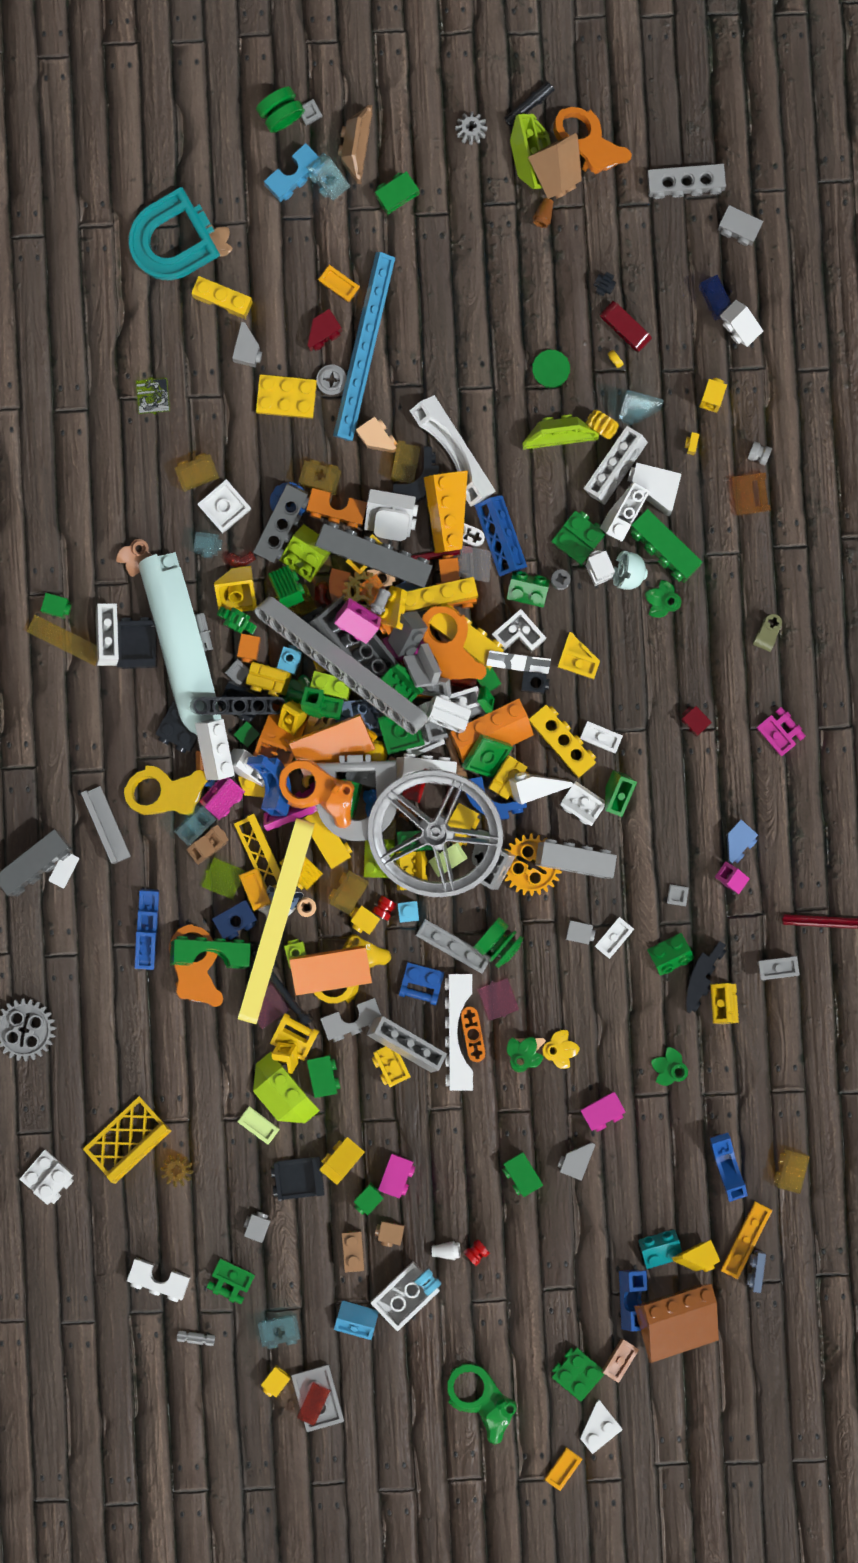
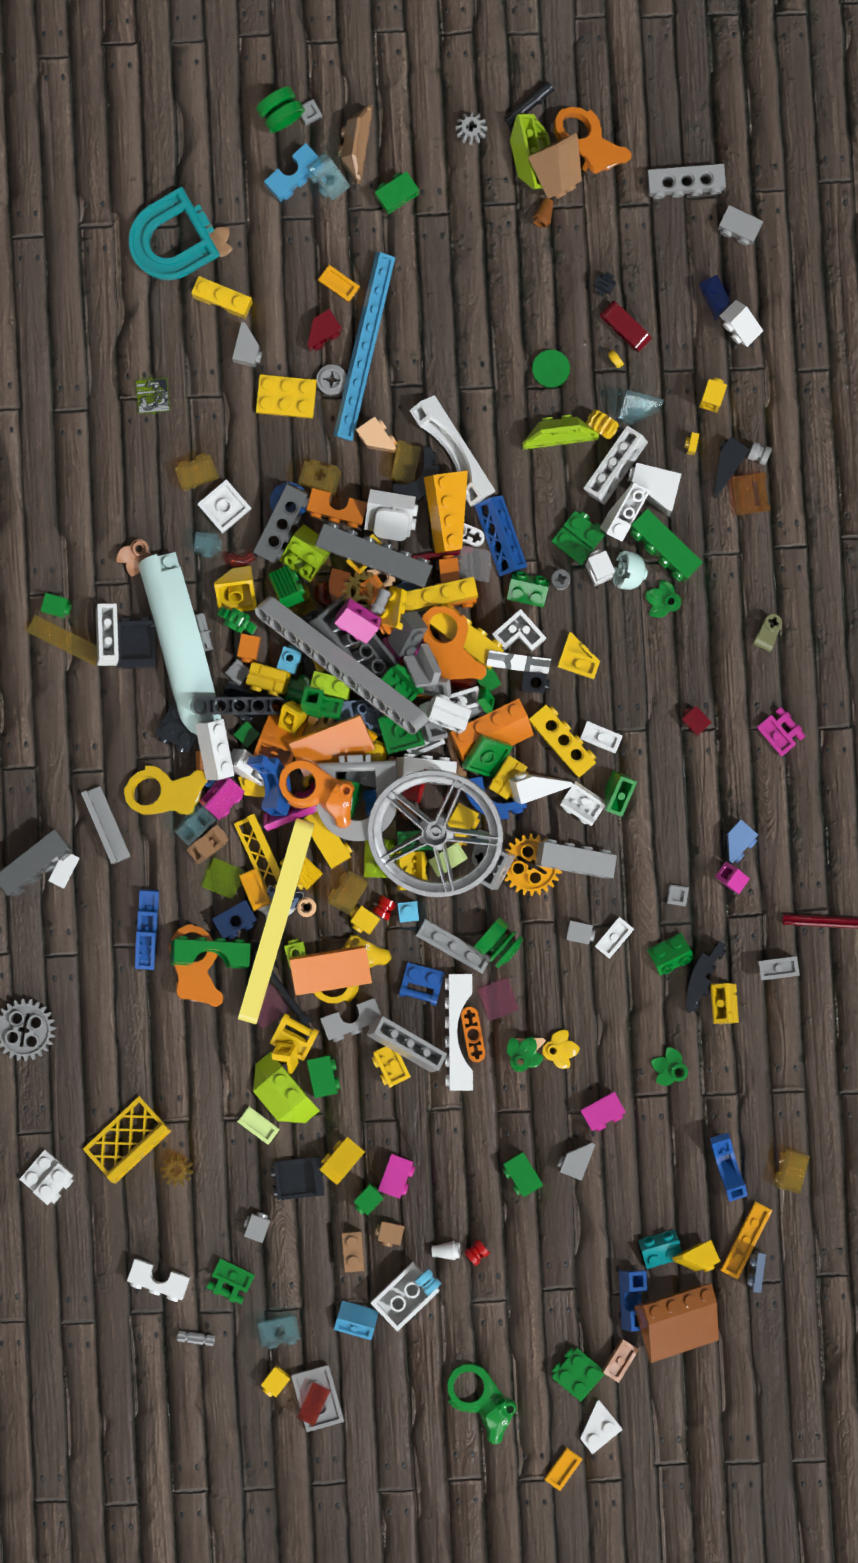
none -> black slope [713,437,750,499]

